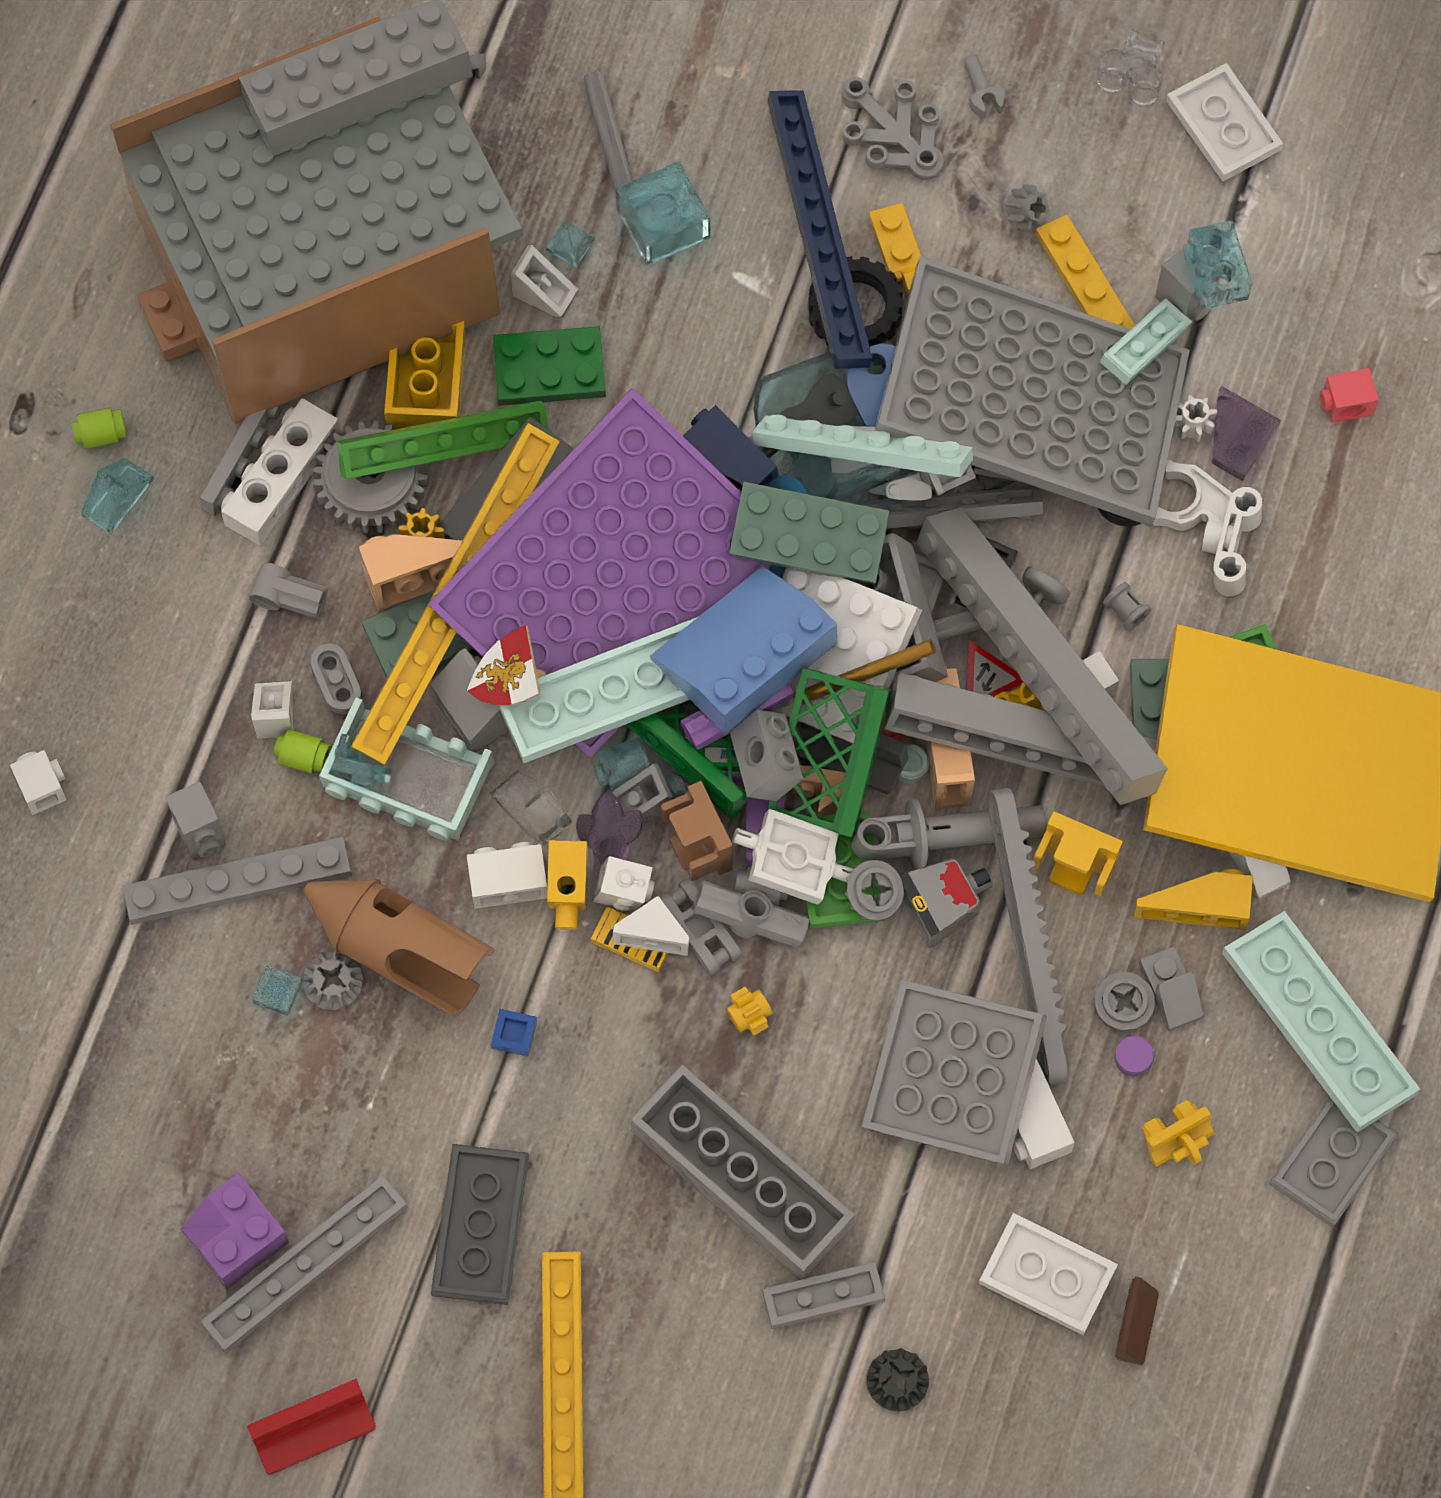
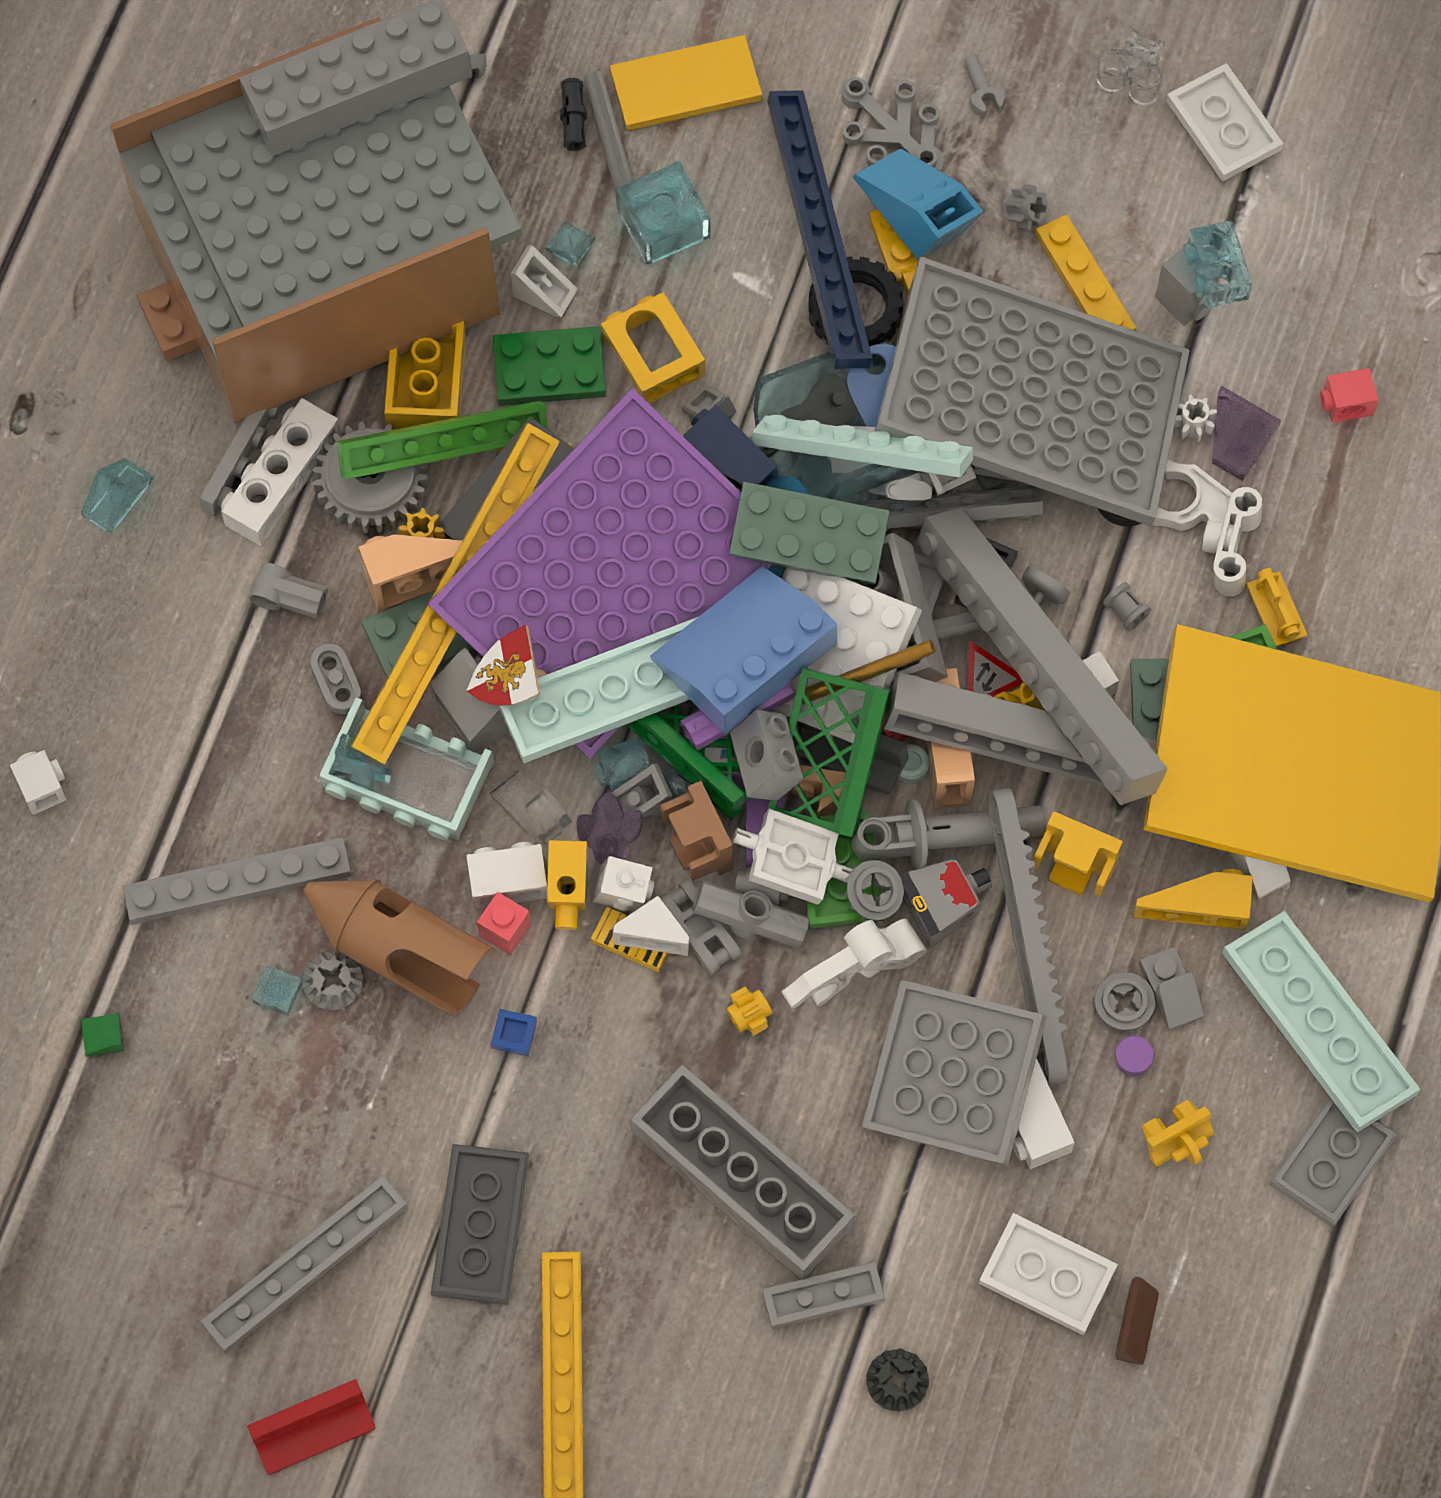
lime brick [72,407,127,449] -> none
light grey brick [166,781,226,859] -> none
medium lavender slope [181,1173,289,1289] -> none
white slope [251,681,294,739] -> none
lime brick [274,729,332,774] -> none
light aqua tile [1099,298,1192,385] -> none
none -> green slope [81,1013,124,1057]
none -> coral brick [477,892,531,955]
none -> black pin [559,78,587,151]
none -> yellow panel [601,292,706,404]
none -> yellow tile [610,35,762,131]
none -> light grey slope [681,384,737,417]
none -> white piece [782,918,927,1009]
none -> dark azure slope [853,149,984,260]
none -> yellow hinge [1246,568,1308,647]

